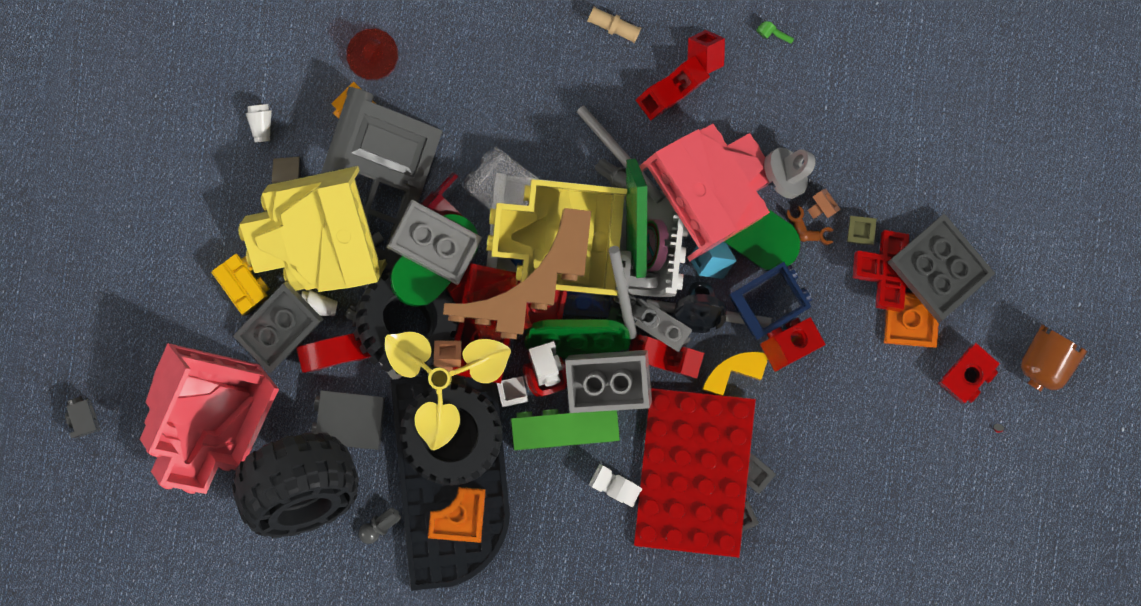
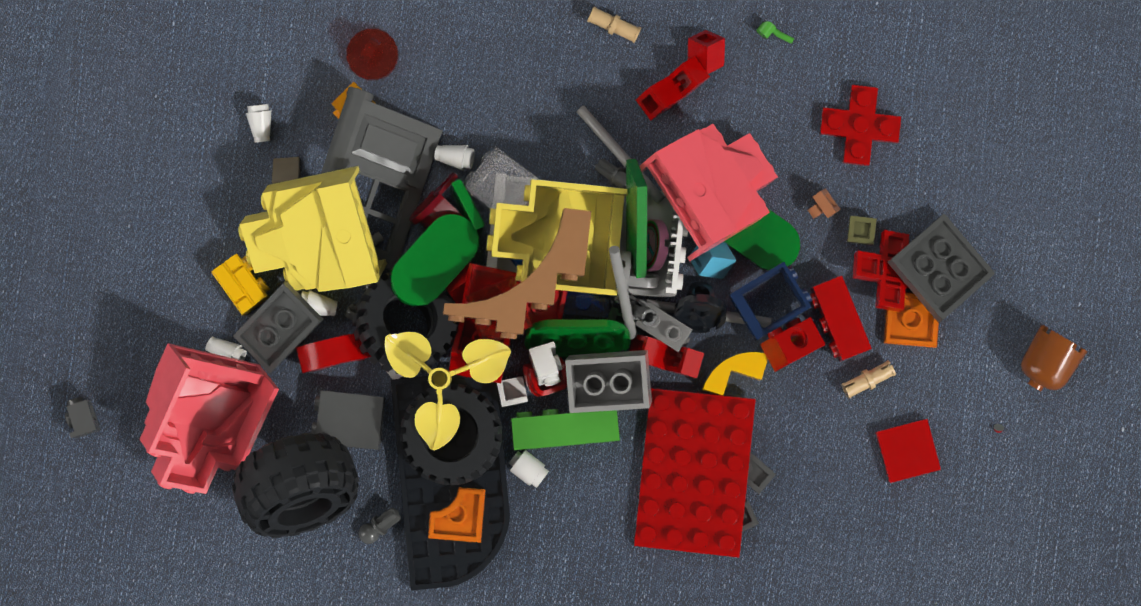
light grey tile [386,200,482,285] -> none
nougat tile [434,341,461,372] -> none
white leg [589,464,642,507] -> none
light grey tile [764,147,816,199] -> none
dark orange arm [786,206,834,245] -> none
red brick [938,343,1000,404] -> none
none -> white cone [205,337,247,361]
none -> white cone [434,145,475,171]
none -> green tile [449,179,485,235]
none -> white brick [509,450,549,488]
none -> red brick [810,276,872,362]
none -> red plate [820,85,901,166]
none -> tan pin [841,360,896,399]
none -> red tile [875,419,941,483]

